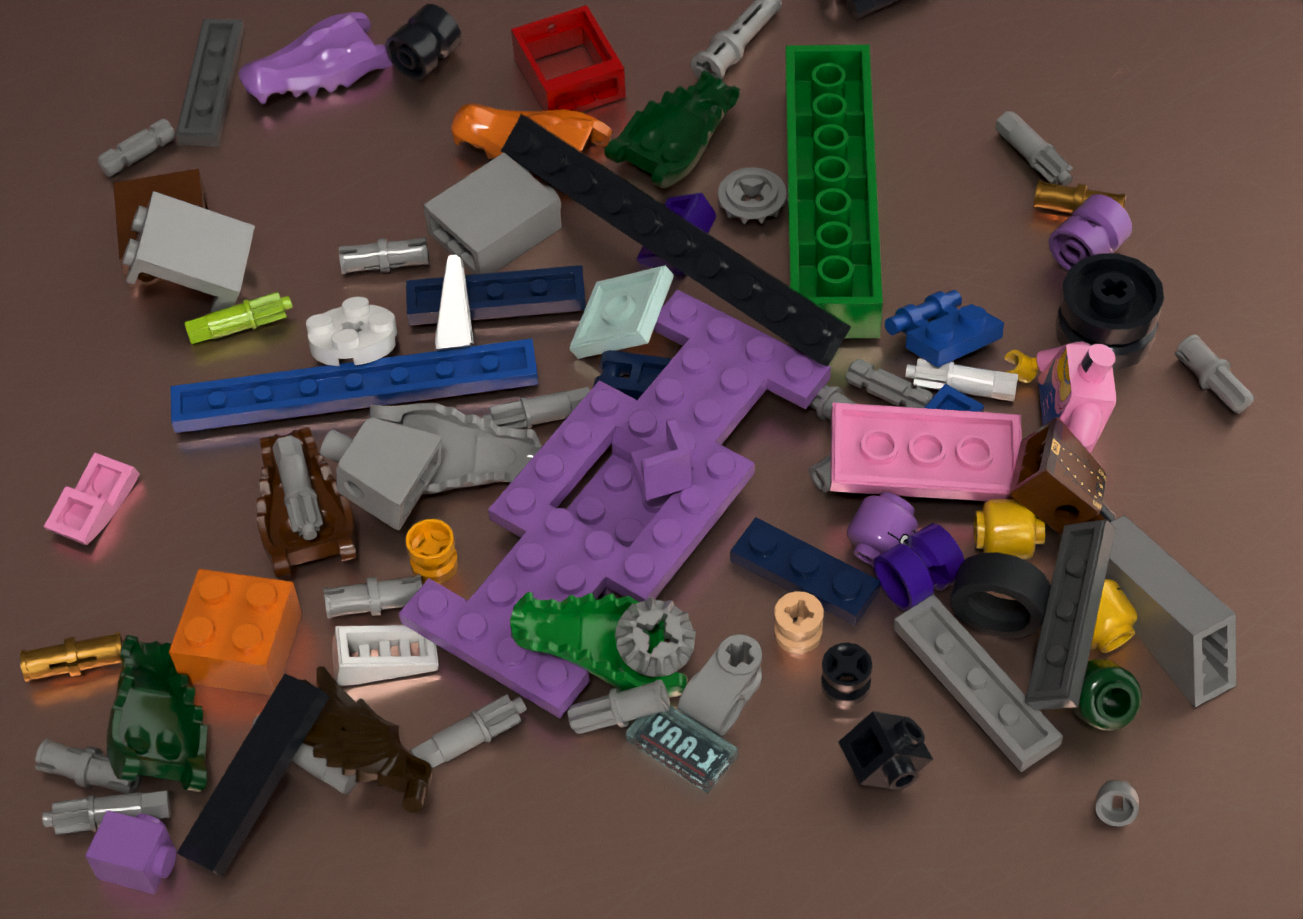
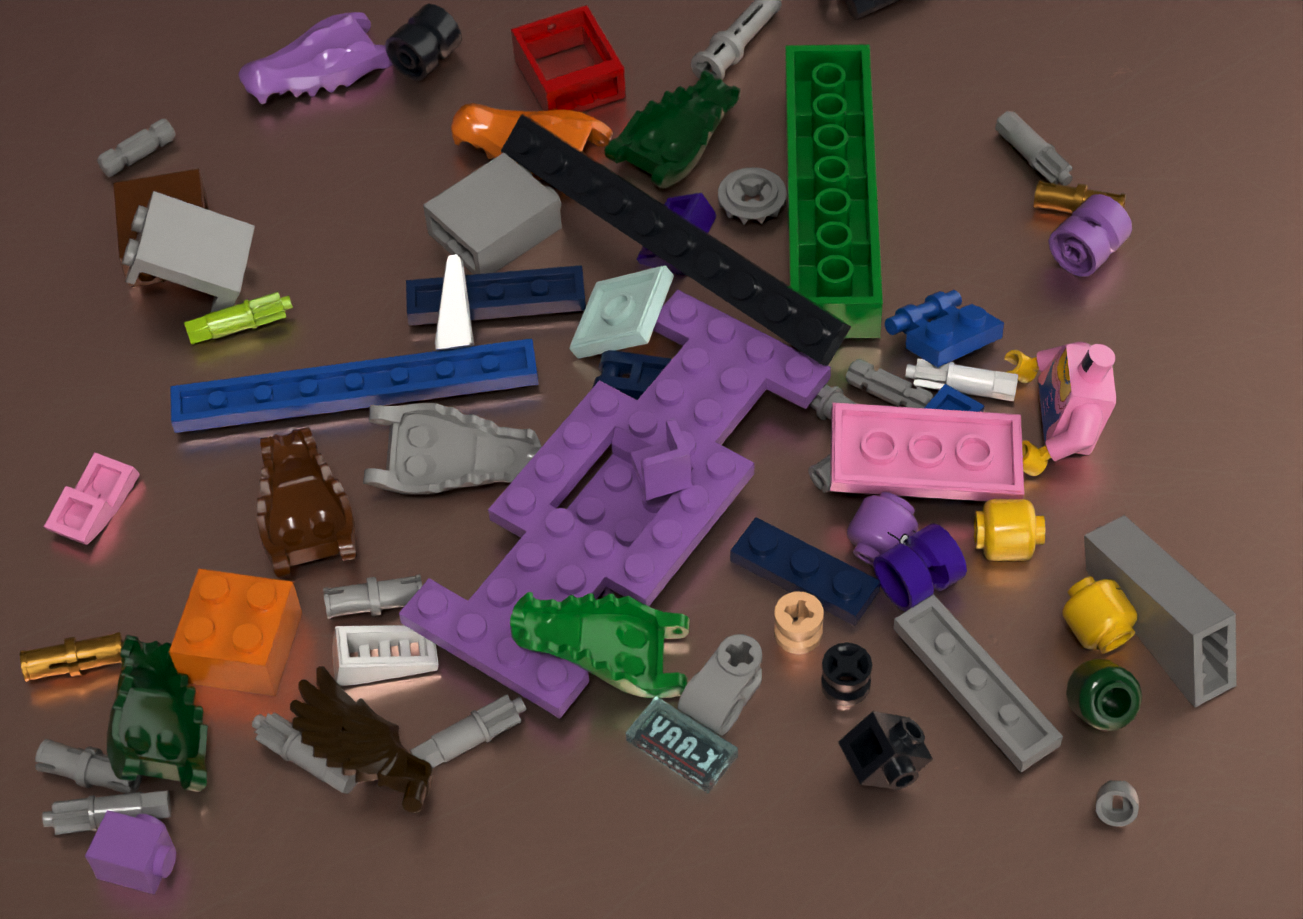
dark grey tile [175,19,245,146] -> none
black tile [177,674,330,878] -> none
light grey piece [272,435,323,540] -> none
white plate [306,297,398,366] -> none
light grey torso [320,417,442,530] -> none
light grey pin [339,237,429,274] -> none
light orange wheel [406,519,459,584] -> none
light grey piece [482,387,590,429] -> none
light grey axle [568,679,670,734] -> none
light grey gear [615,597,696,677] -> none
black tyre [951,552,1051,638] -> none
reddish brown torso [1009,417,1116,534] -> none
dark grey tile [1025,519,1116,710] -> none
black wheel [1056,254,1164,370] -> none
light grey axle [1175,334,1254,414] -> none

